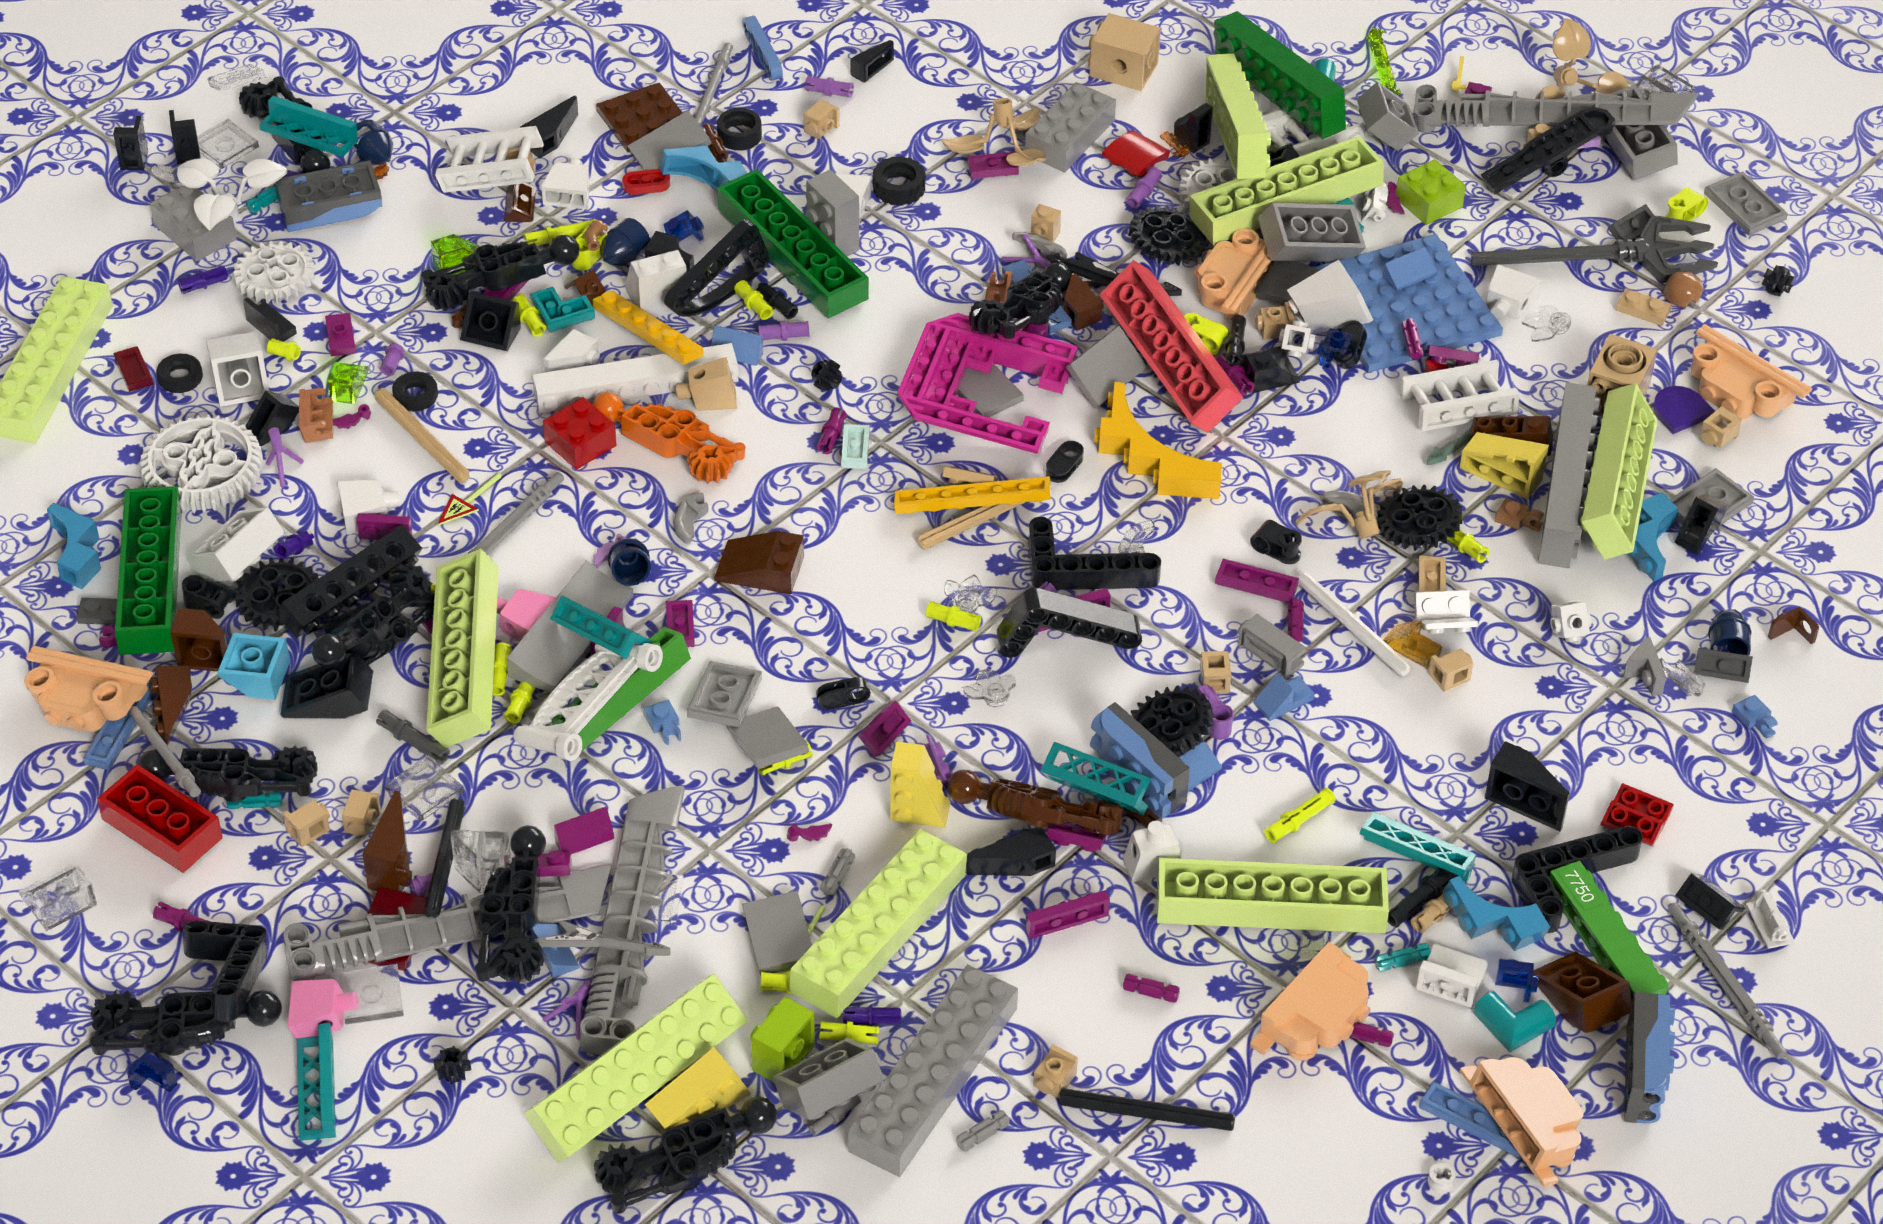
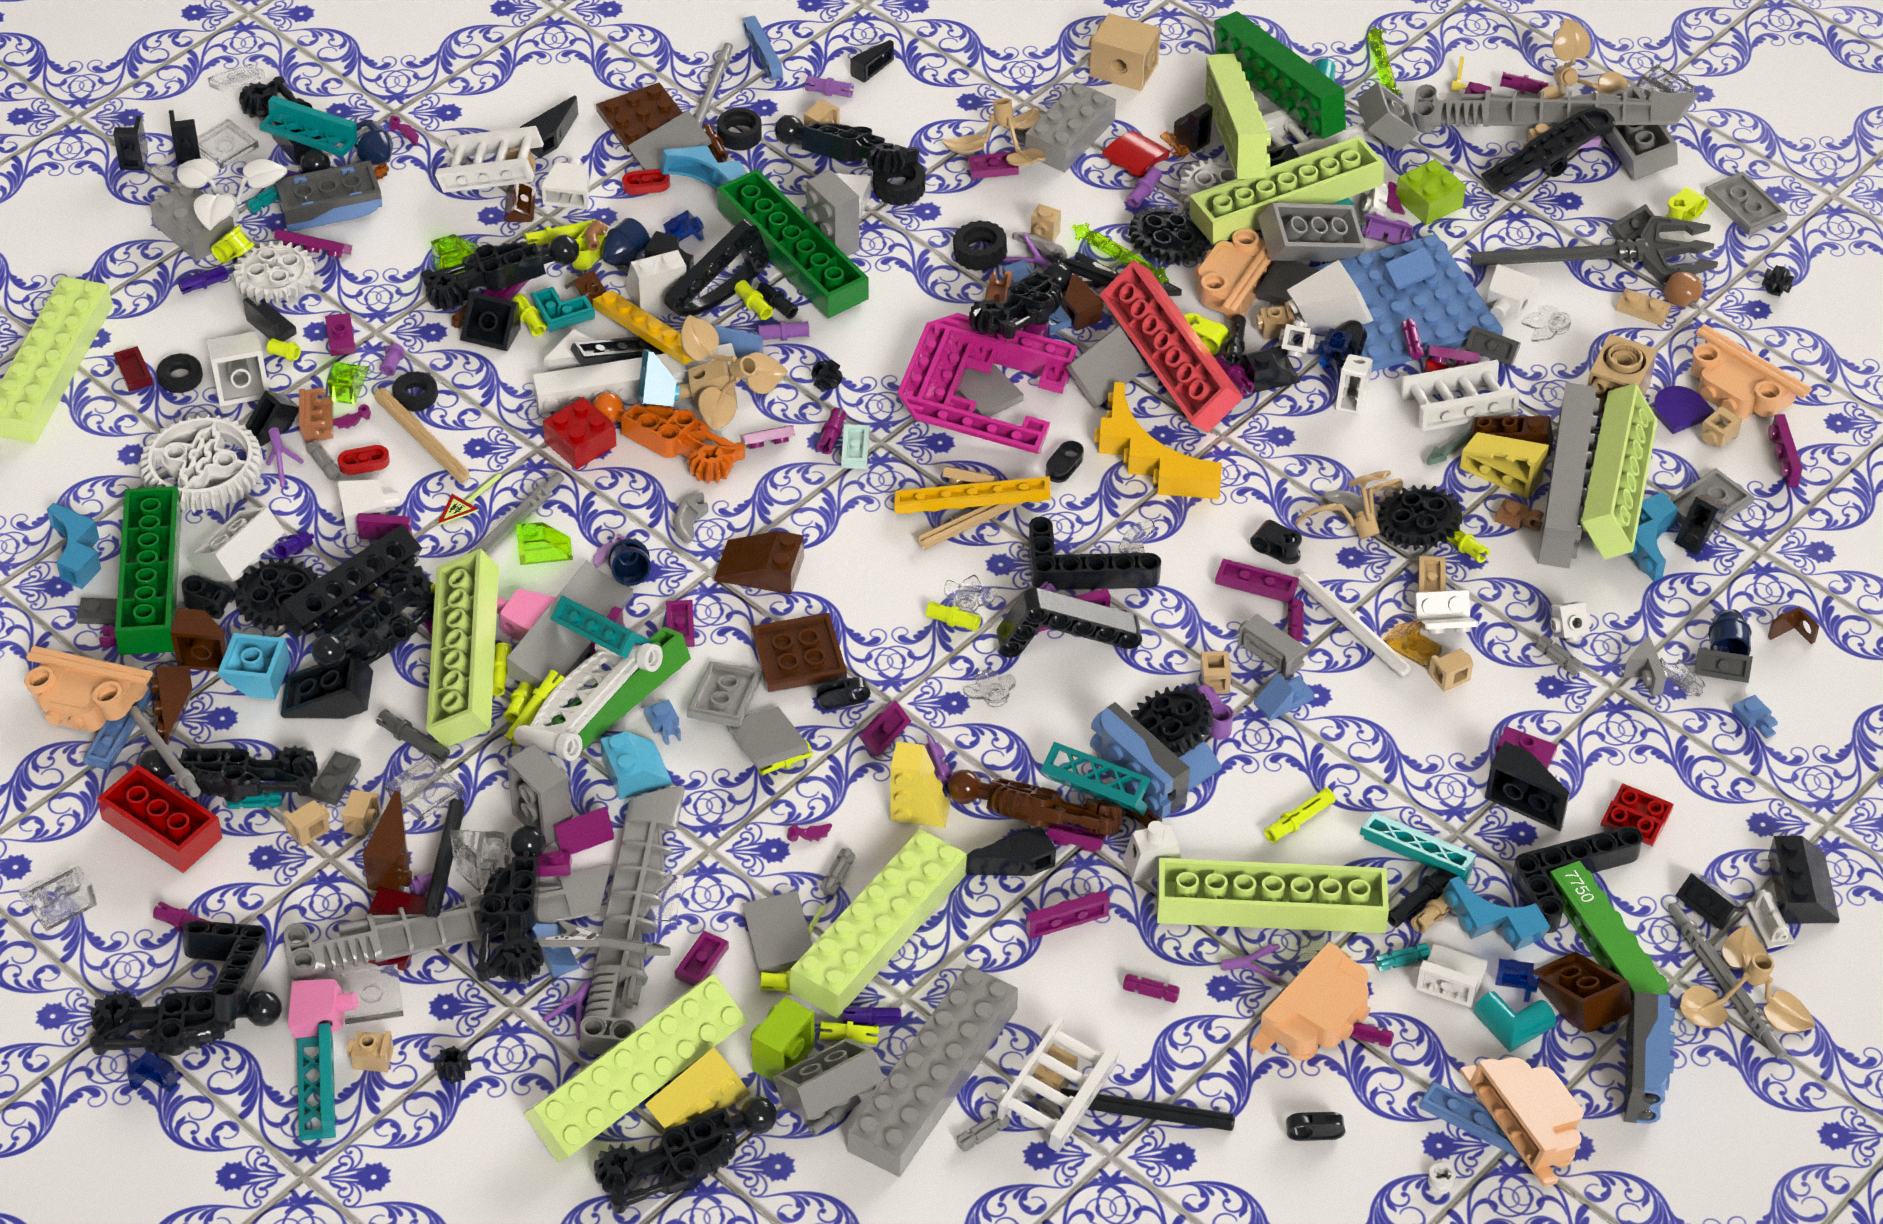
none -> neon yellow piece [211,225,255,263]
none -> magenta plate [274,229,353,258]
none -> light grey axle [306,440,341,480]
none -> dark grey plate [311,751,361,806]
none -> red plate [337,445,390,475]
none -> tan brick [347,1031,394,1073]
none -> magenta piece [389,116,419,146]
none -> neon yellow pin [504,669,564,746]
none -> light grey brick [506,744,573,847]
none -> clear neon green slope [516,522,573,565]
none -> black tile [570,337,666,365]
none -> medium azure slope [600,731,672,800]
none -> slope [637,349,680,406]
none -> magenta plate [675,930,729,986]
none -> tan plant [681,315,788,430]
none -> plate [740,425,795,449]
none -> reddish brown plate [751,613,847,692]
none -> black arm [774,115,919,175]
none -> black tyre [953,220,1007,271]
none -> white fence [996,1014,1121,1153]
none -> clear neon green wheel [1072,222,1169,283]
none -> medium lavender plant [1222,944,1281,982]
none -> black piece [1286,1112,1346,1141]
none -> white torso [1335,354,1373,415]
none -> medium lavender hinge [1361,214,1413,245]
none -> dark grey plate [1464,325,1521,366]
none -> magenta plate [1496,726,1558,770]
none -> magenta pin [1500,72,1549,94]
none -> light grey axle [1536,635,1583,675]
none -> tan plant [1679,925,1815,1033]
none -> magenta plate [1768,414,1802,487]
none -> black slope [1768,836,1840,924]

